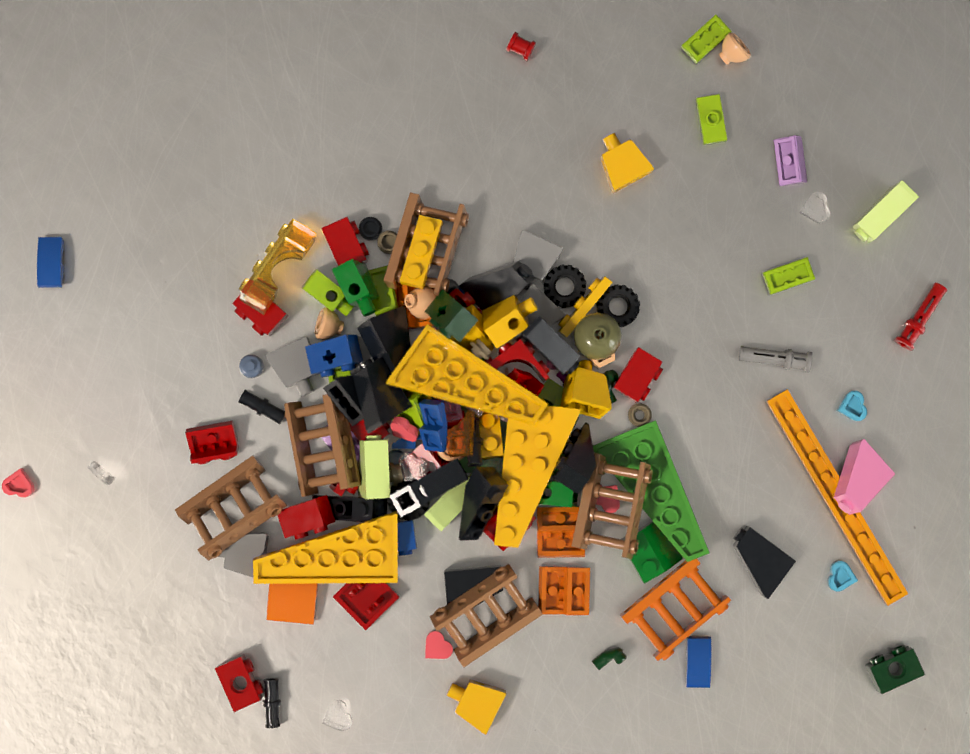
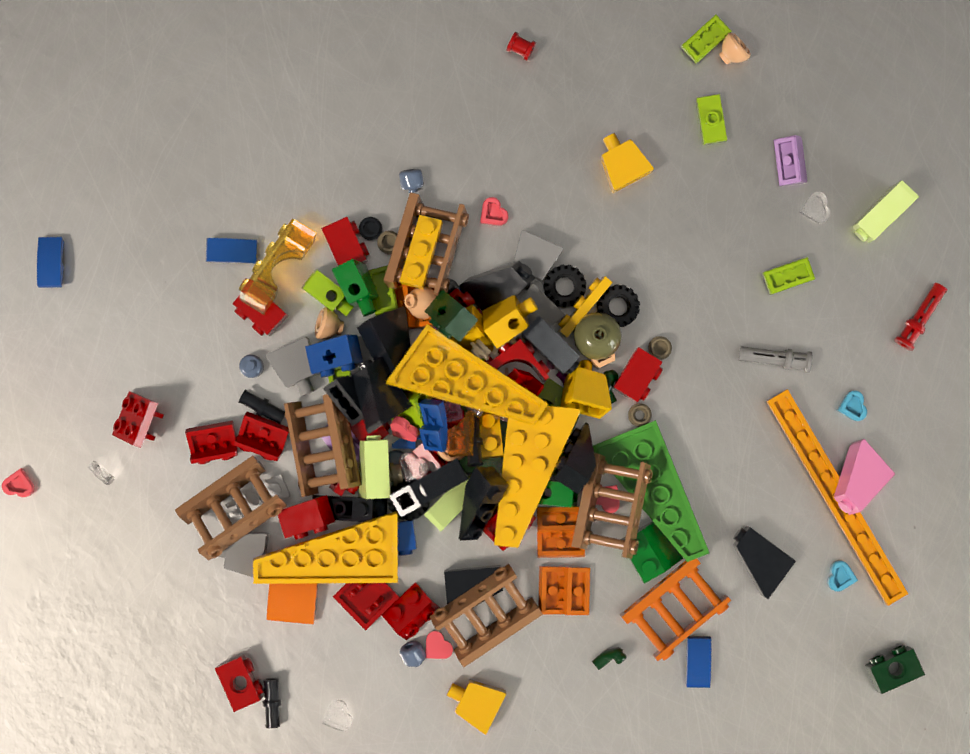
none -> red plate [112,391,164,448]
none -> blue slope [206,238,257,264]
none -> white hinge [225,474,291,518]
none -> red bracket [233,412,289,461]
none -> red bracket [382,582,440,640]
none -> sand blue piece [399,169,423,193]
none -> sand blue piece [399,641,426,667]
none -> coral tile [480,197,508,226]
none -> dark tan plate [648,336,672,360]

